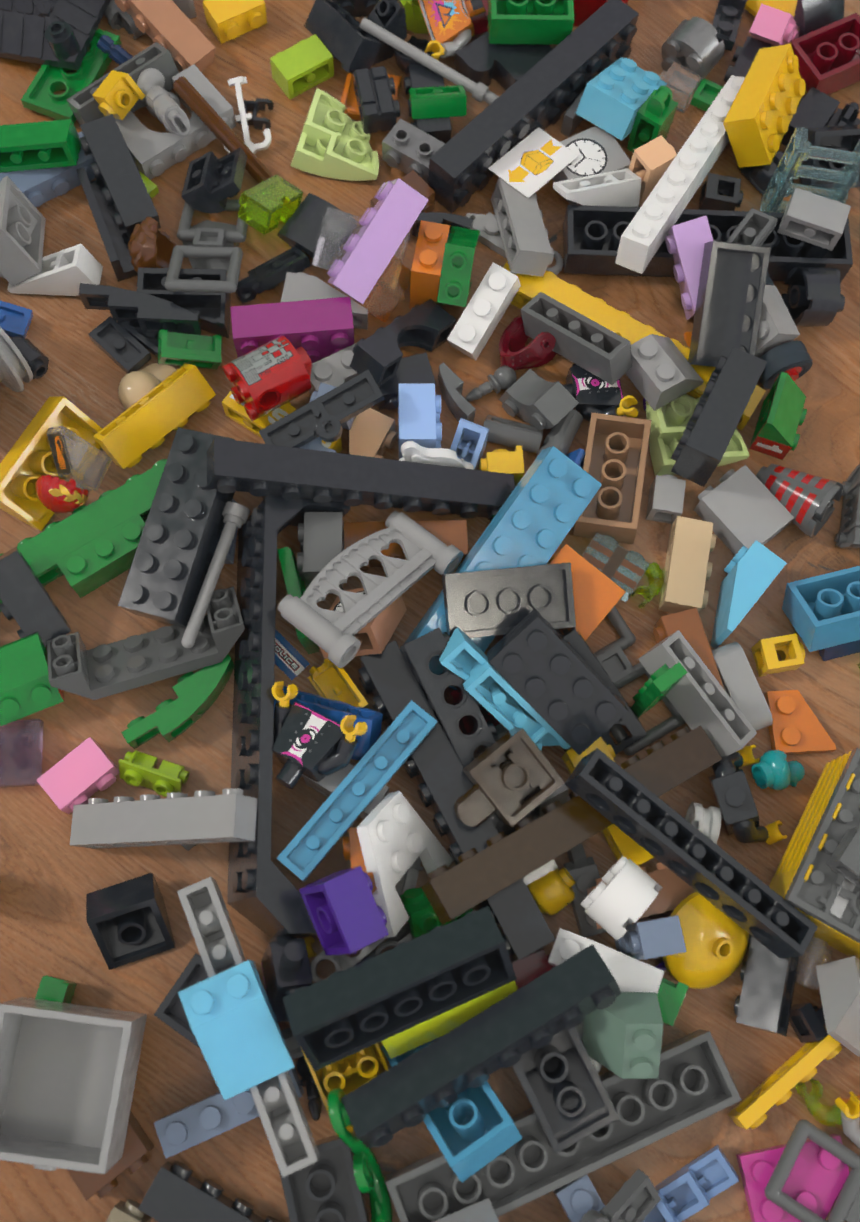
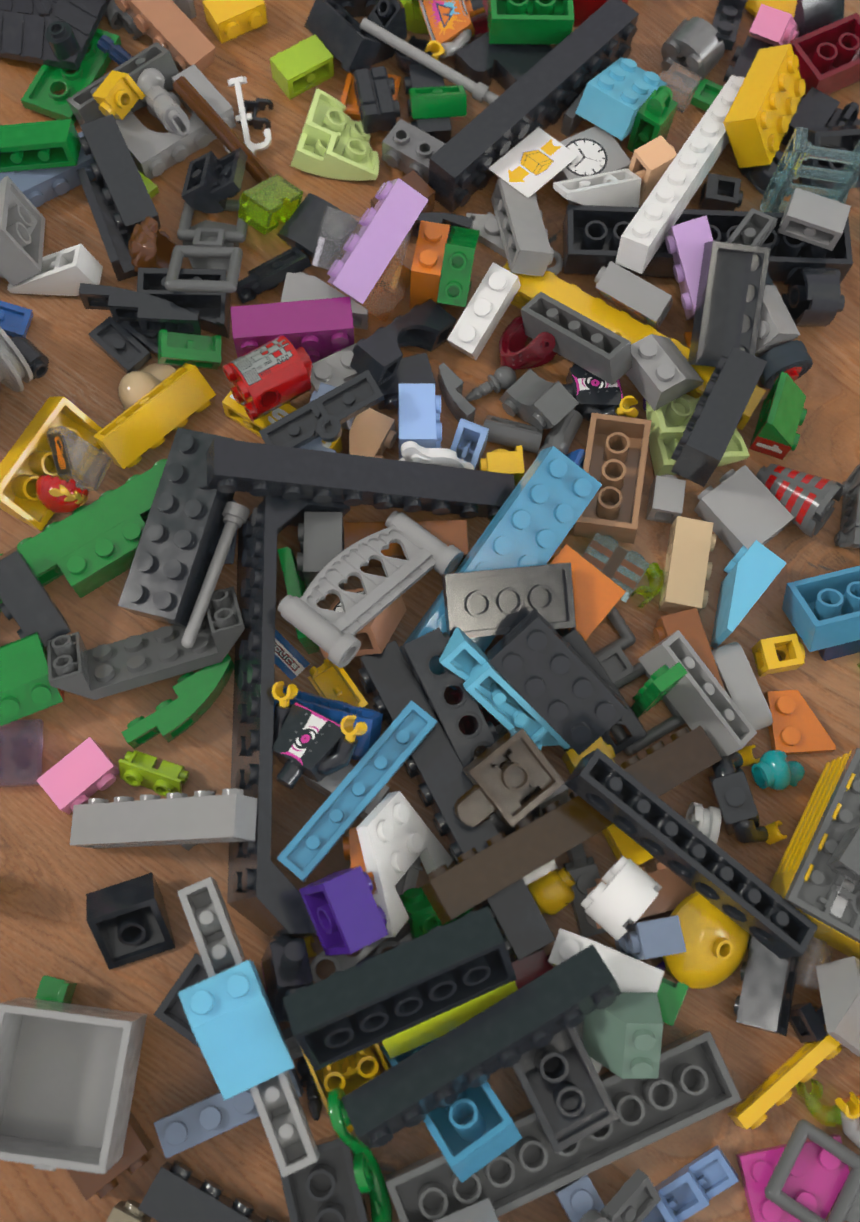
none -> light grey brick [594,261,673,330]

